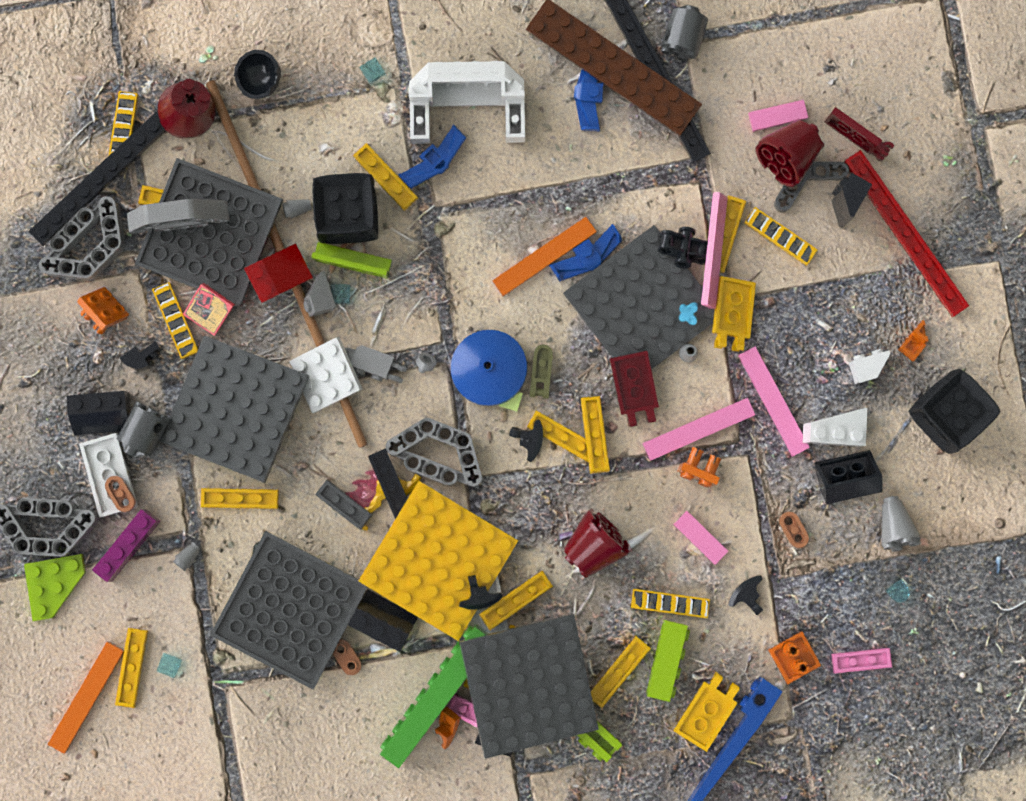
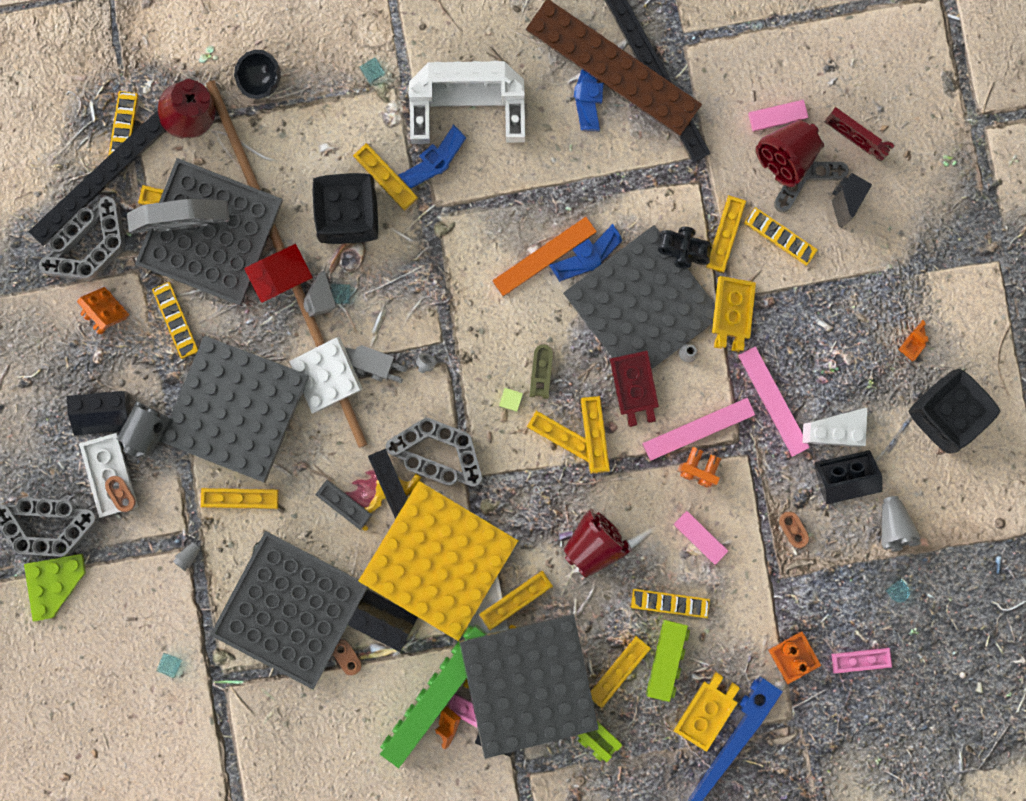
orange tile [47,641,124,754] -> none
magenta brick [92,509,161,582] -> none
yellow tile [115,627,148,708] -> none
black brick [120,341,163,370] -> none
tile [183,283,235,336] -> none
light grey cone [282,199,312,219] -> none
lime fence [311,242,392,279] -> none
blue dish [451,330,528,406] -> none
black piece [459,575,503,610] -> none
black piece [509,420,543,462] -> none
dark grey cylinder [661,5,708,61] -> none
medium azure piece [679,302,698,325] -> none
bright pink tile [701,192,728,309] -> none
black piece [728,575,763,615] -> none
red plate [844,150,969,317] -> none
white slope [849,349,890,384] -> none

